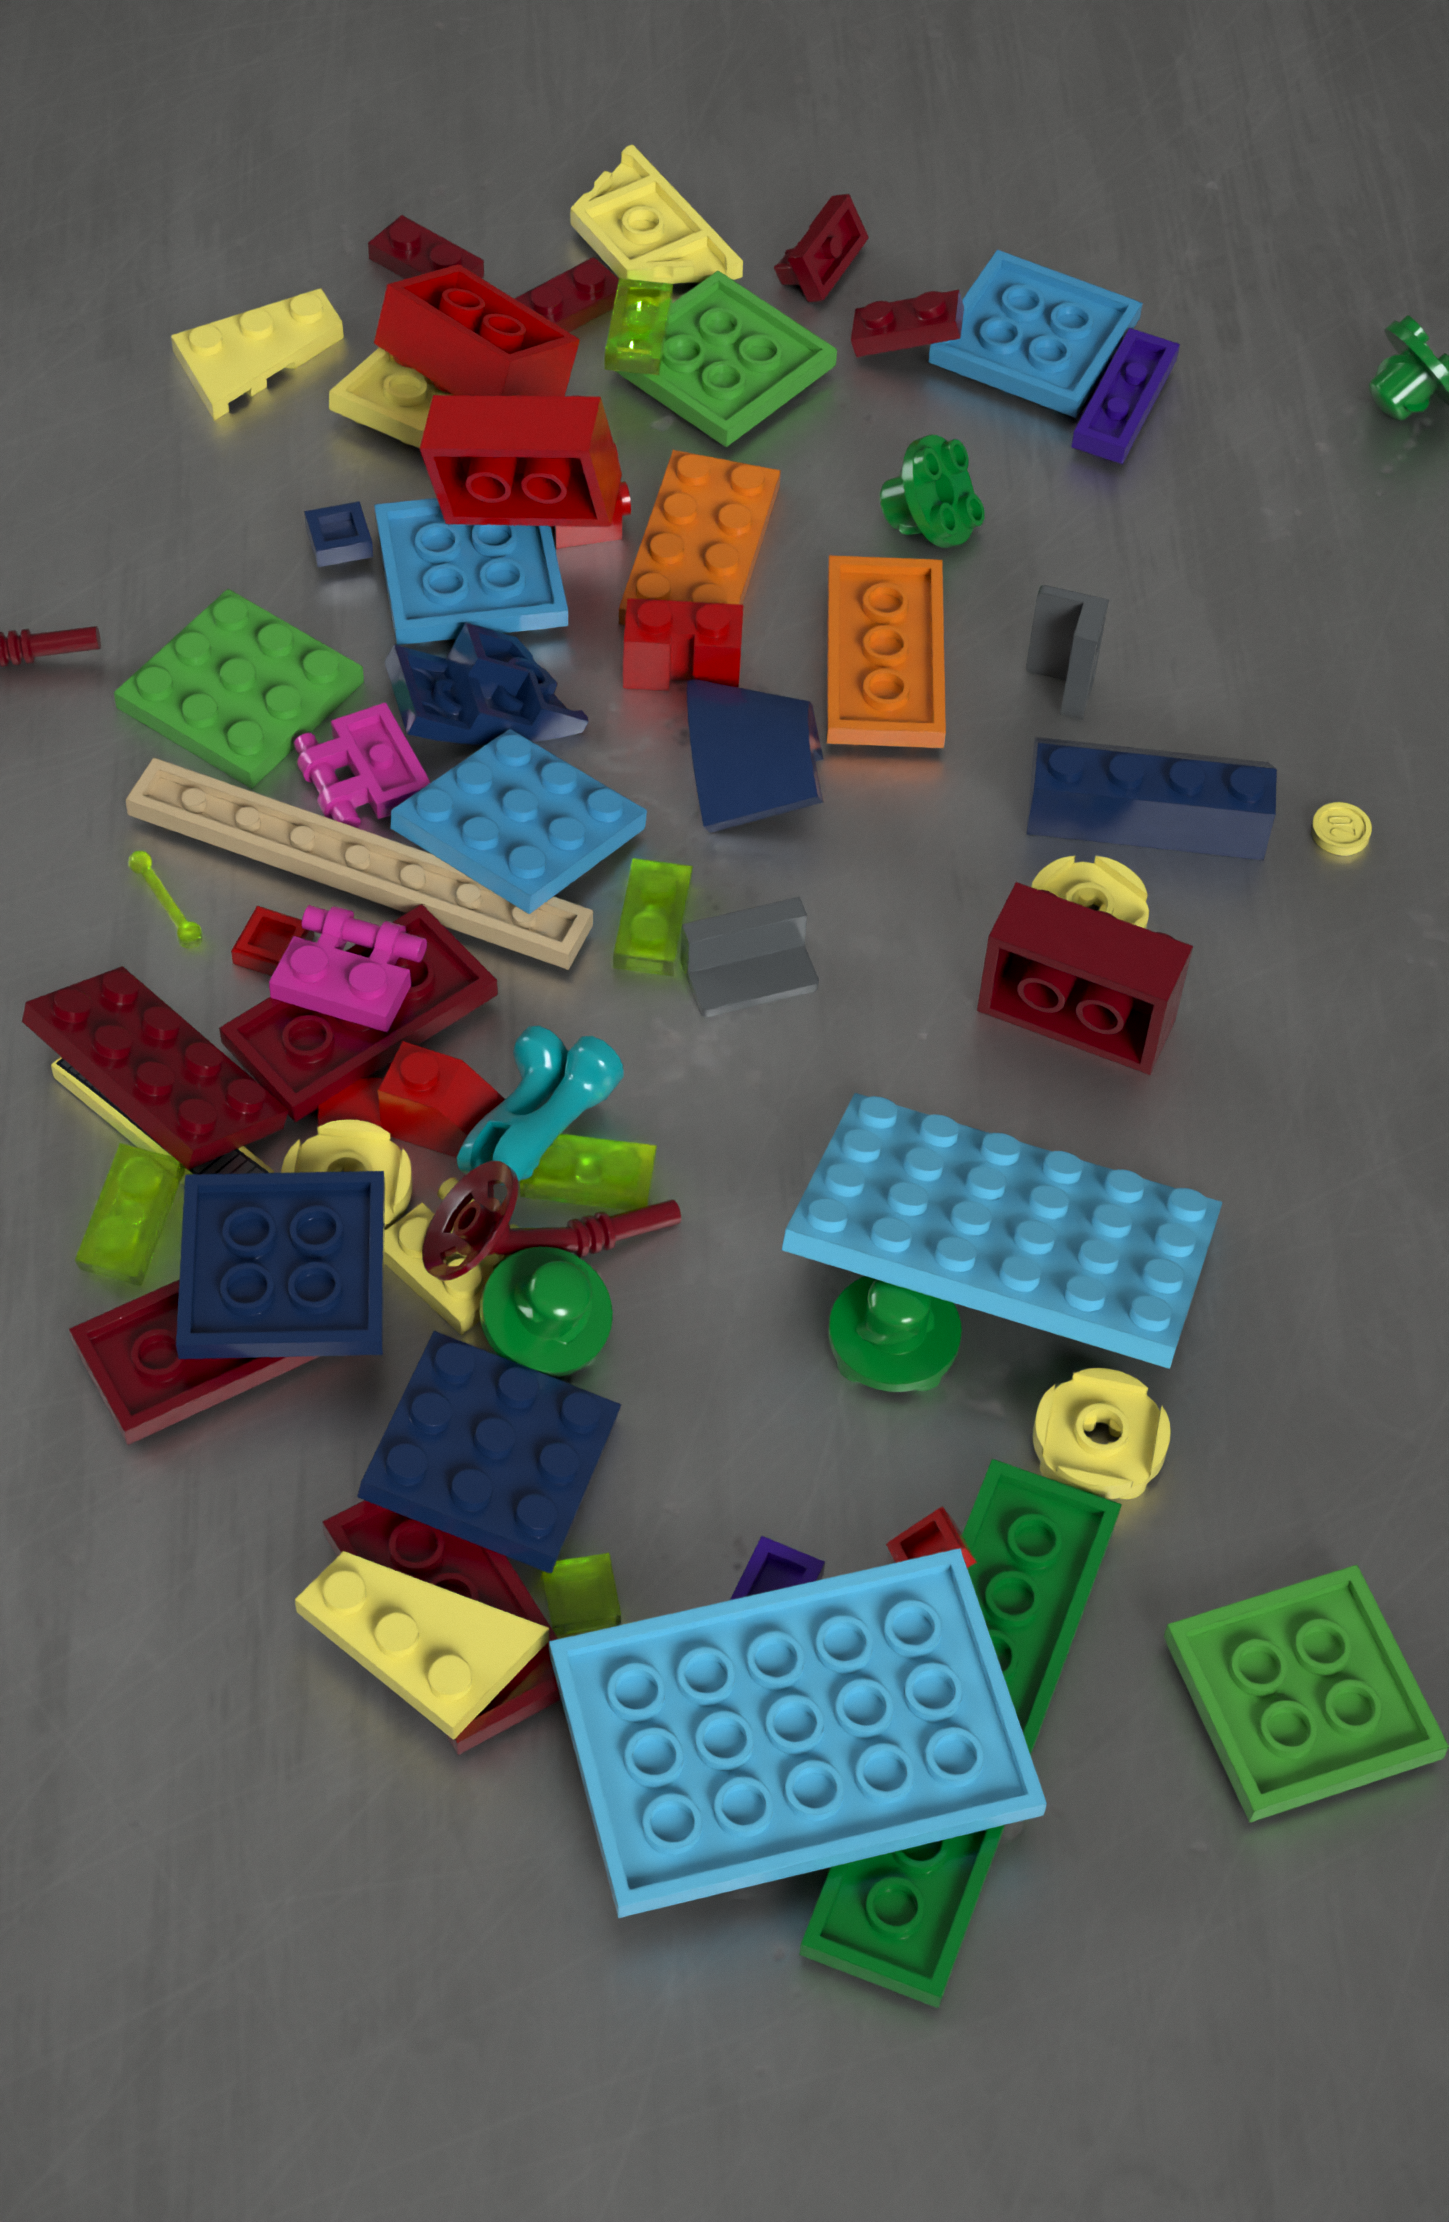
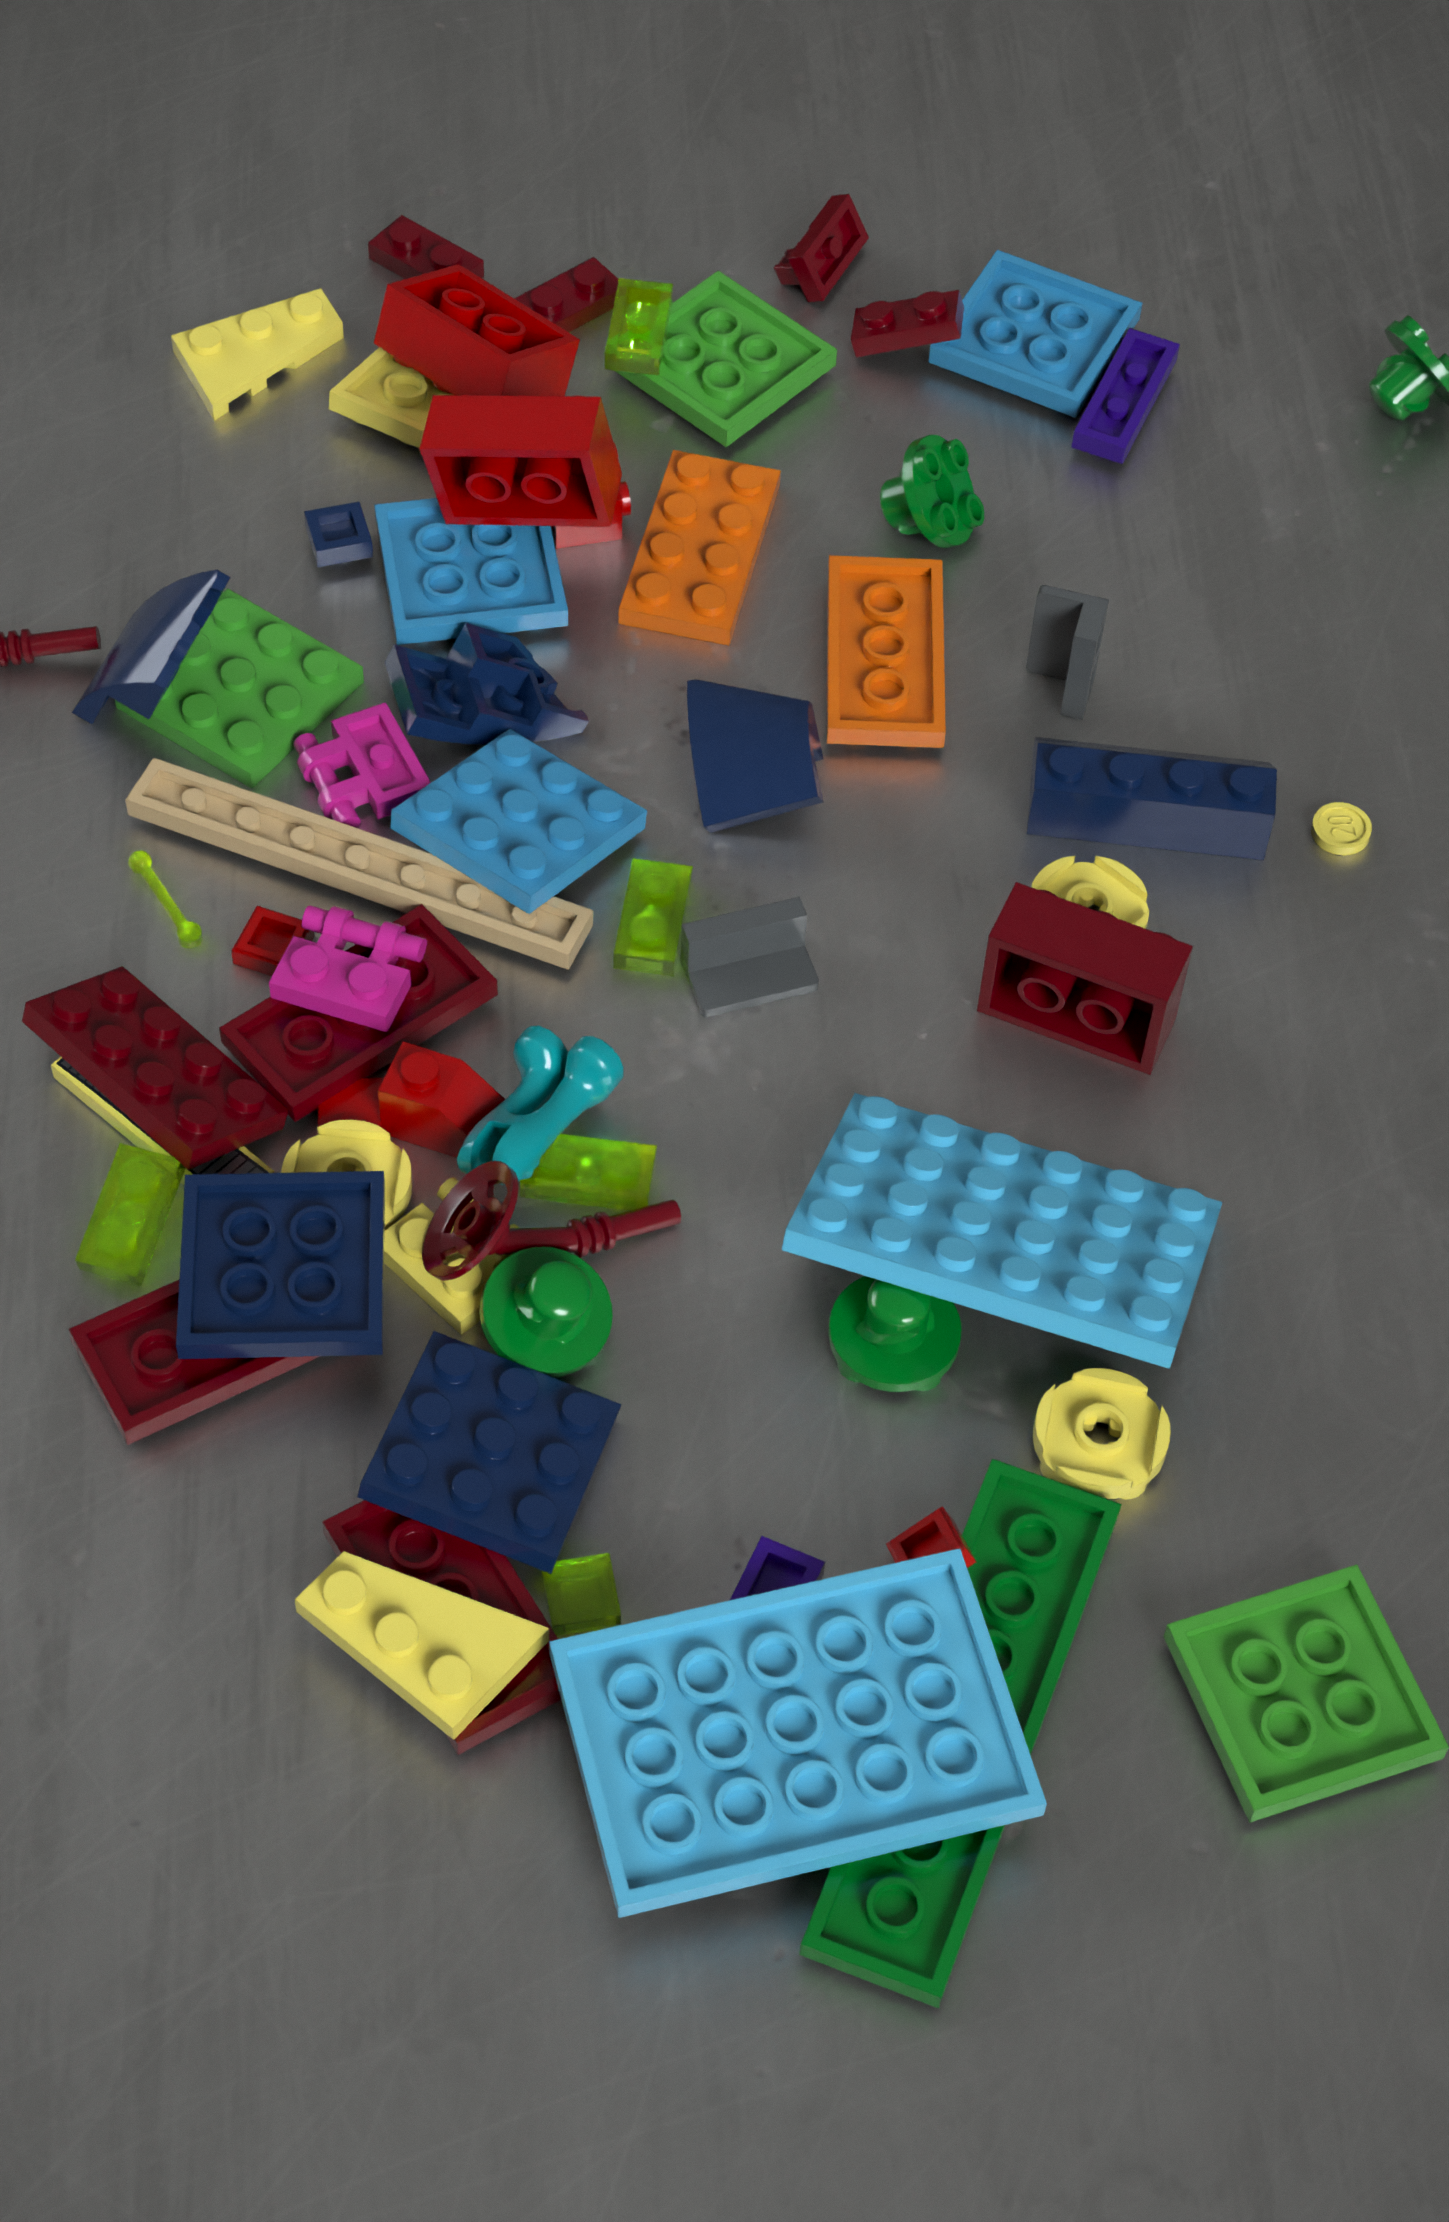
light yellow wing [570,144,743,286] -> none
red brick [623,598,744,691] -> none
none -> dark blue slope [72,569,231,724]

